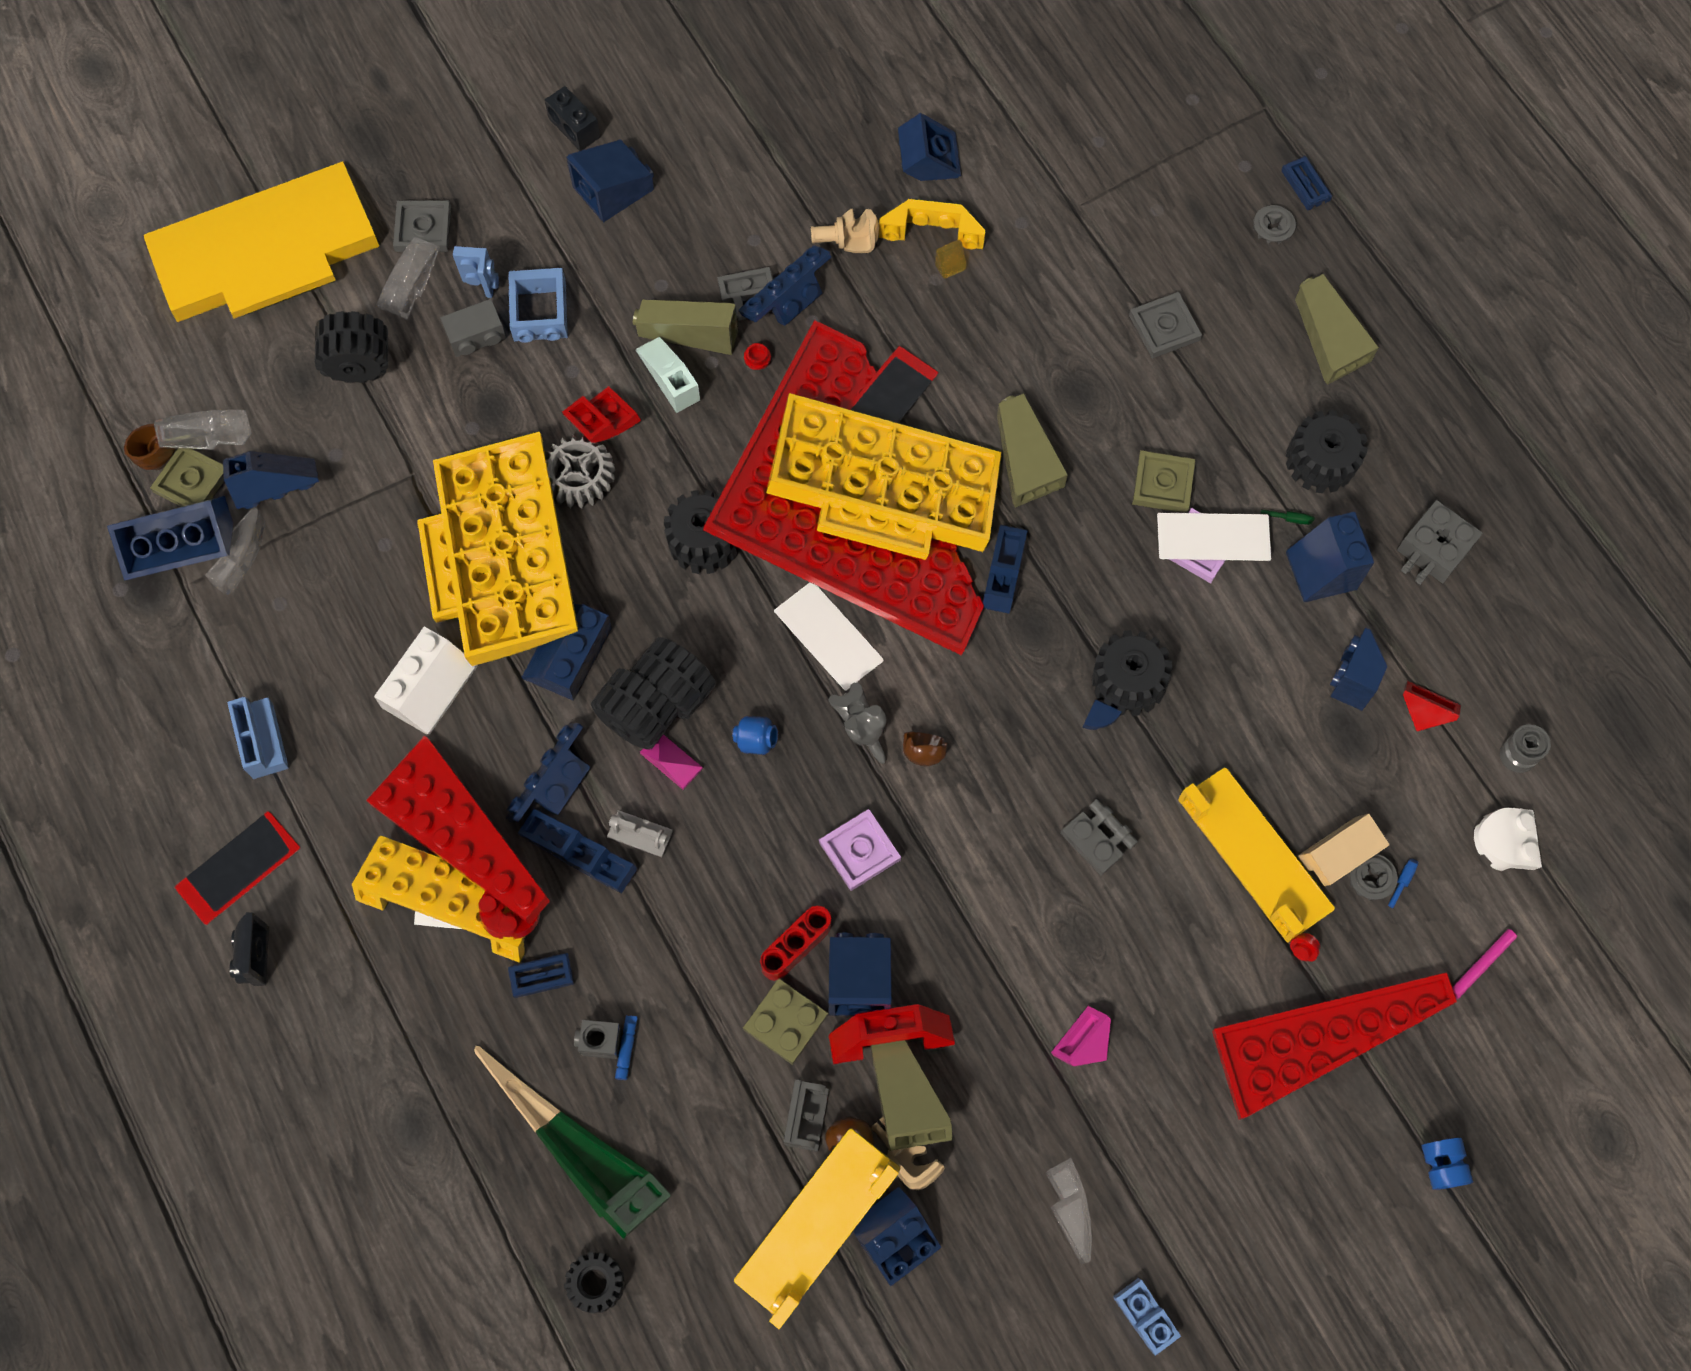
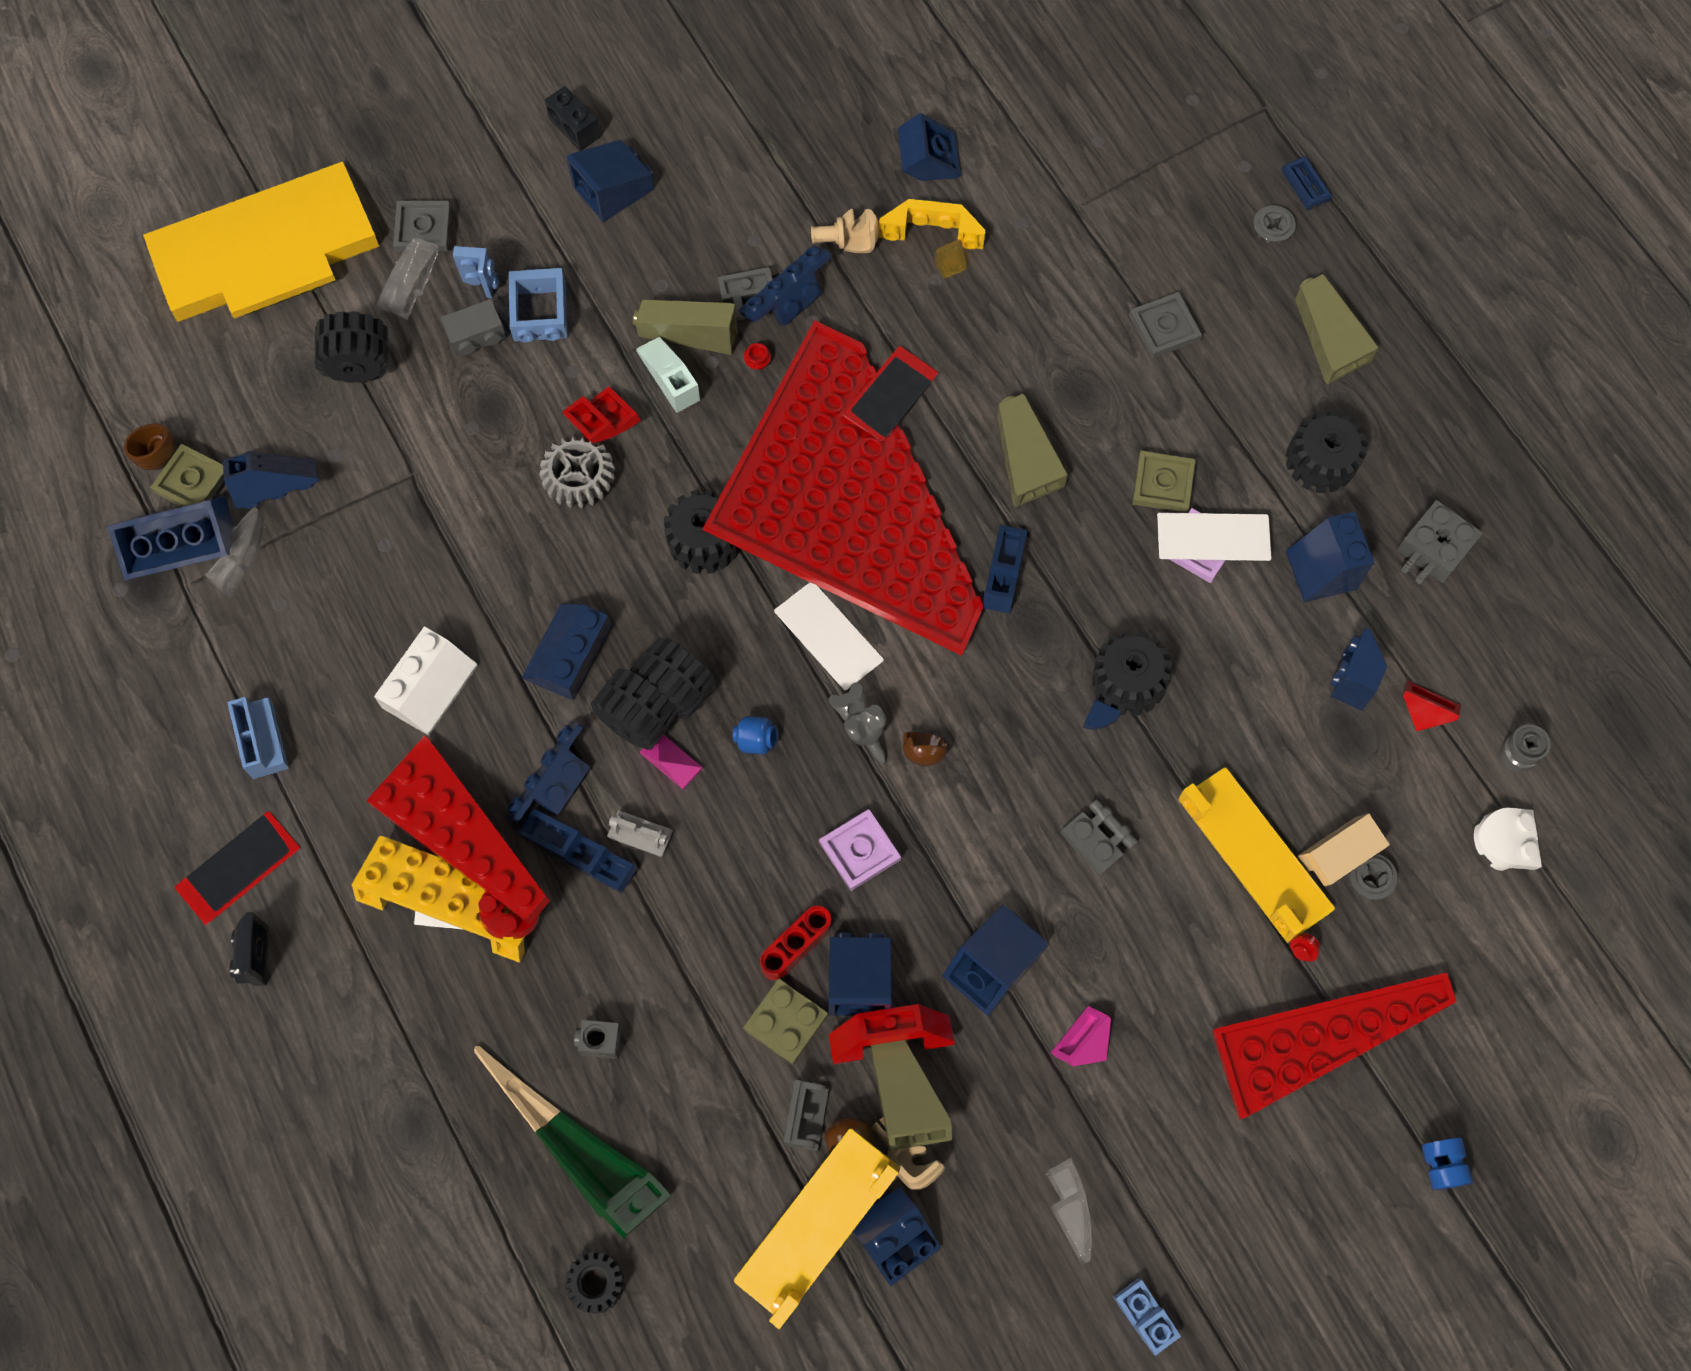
clear slope [154,410,252,450] -> none
yellow slope [417,432,579,666] -> none
dark blue tile [508,953,574,998] -> none
blue wheel [615,1015,638,1080] -> none
yellow slope [766,393,1001,560] -> none
dark green piece [1261,509,1315,525] -> none
blue piece [1388,859,1419,908] -> none
dark pink bar [1452,929,1517,1000] -> none
none -> dark blue slope [943,904,1049,1016]

